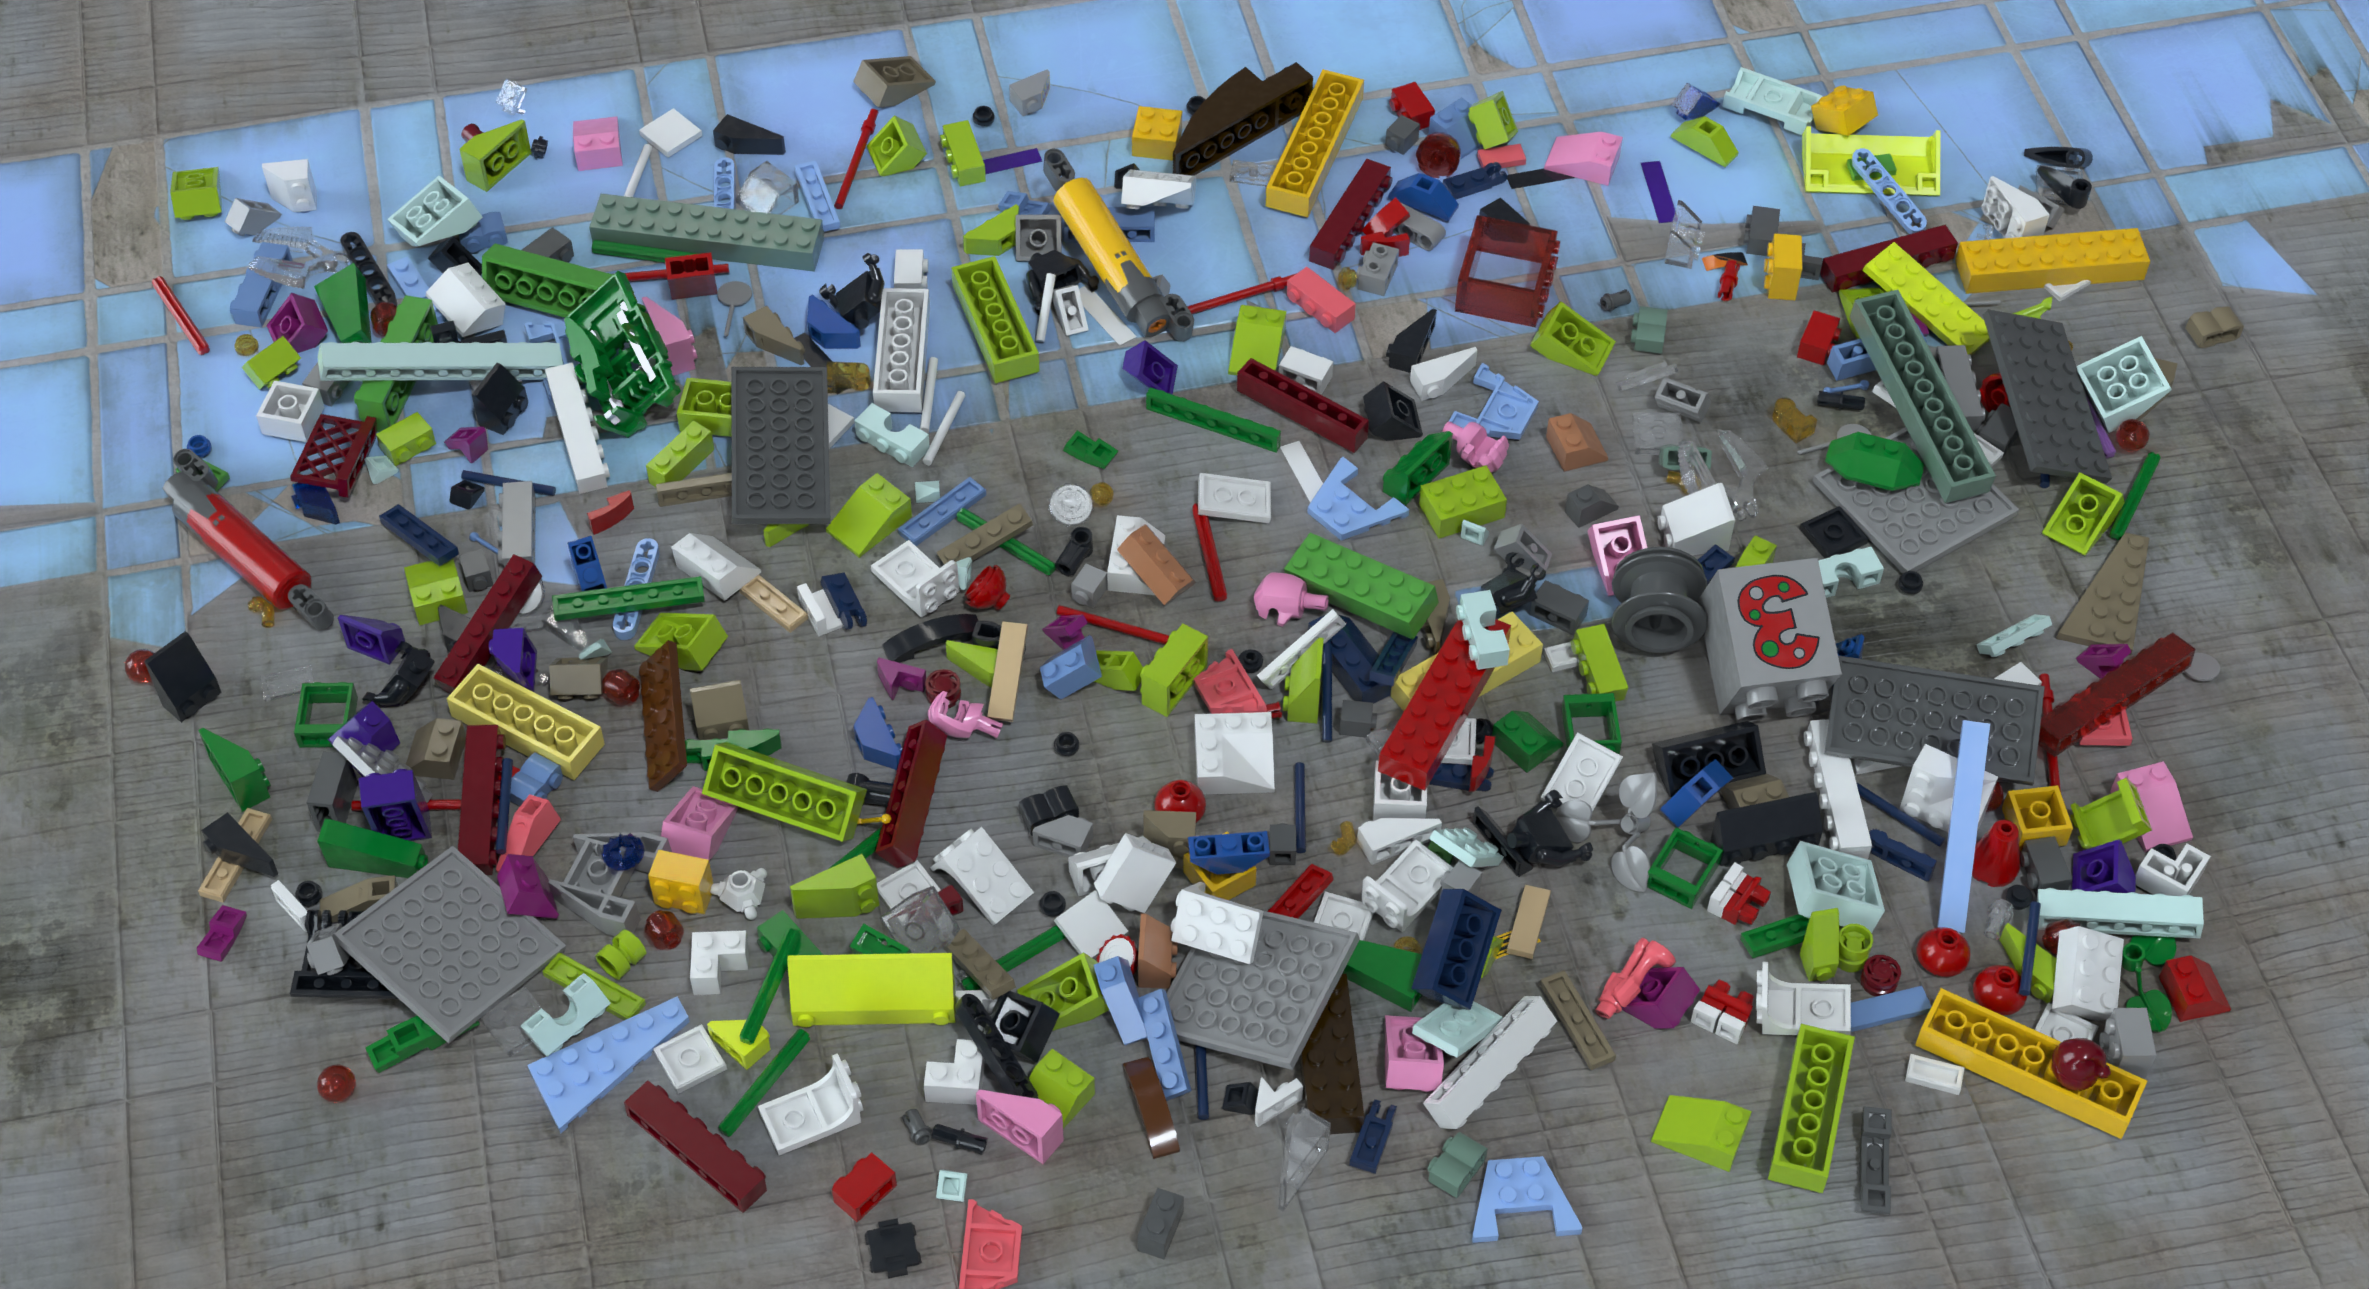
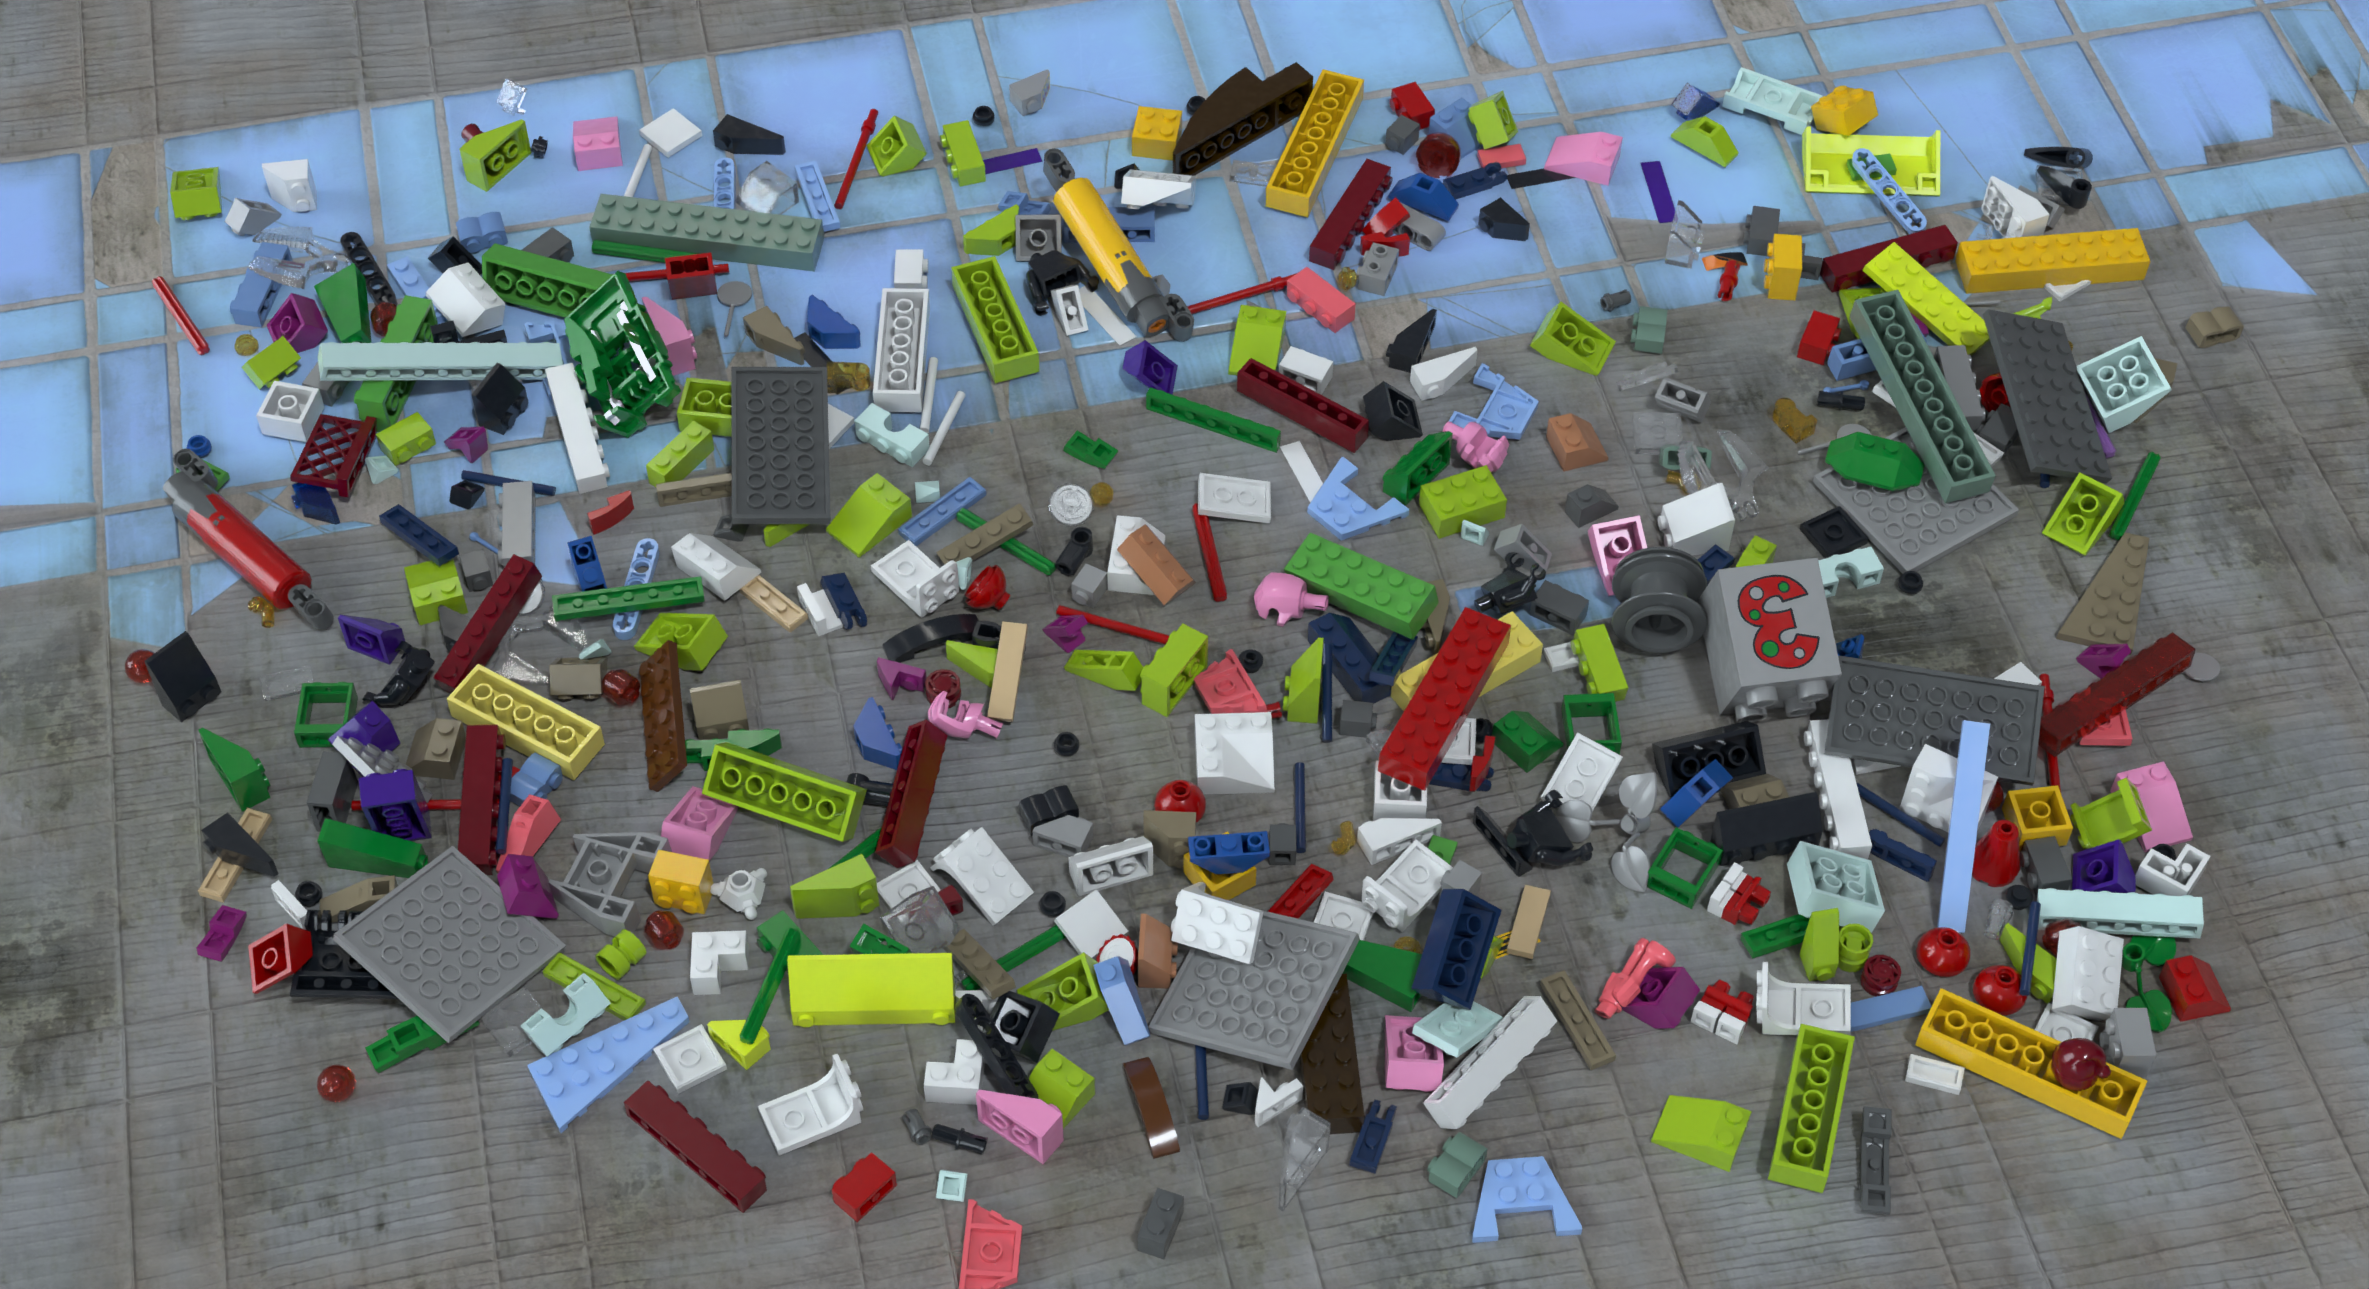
light grey brick [306,923,351,975] -> none
light aqua slope [387,176,483,246] -> none
dark purple slope [489,628,537,692] -> none
clear blue gear [602,833,645,871] -> none
green axle [718,1029,810,1137] -> none
black torso [819,253,885,329] -> none
dark tan slope [853,56,936,108] -> none
yellow hinge [857,814,891,824] -> none
black piece [865,1218,922,1279] -> none
white bar [1035,273,1056,343] -> none
medium blue slope [1040,635,1102,700] -> none
white brick [1094,833,1176,913] -> none
medium blue plate [1138,989,1191,1101] -> none
white tile [1257,609,1346,690] -> none
light aqua plate [1429,827,1504,868] -> none
clear red window [1455,215,1561,328] -> none
light aqua arch [1456,590,1510,670] -> none
light aqua plate [1976,614,2052,657] -> none
clear red piece [2115,419,2150,452] -> none
none -> red slope [248,923,313,994]
none -> dark grey slope [713,514,749,542]

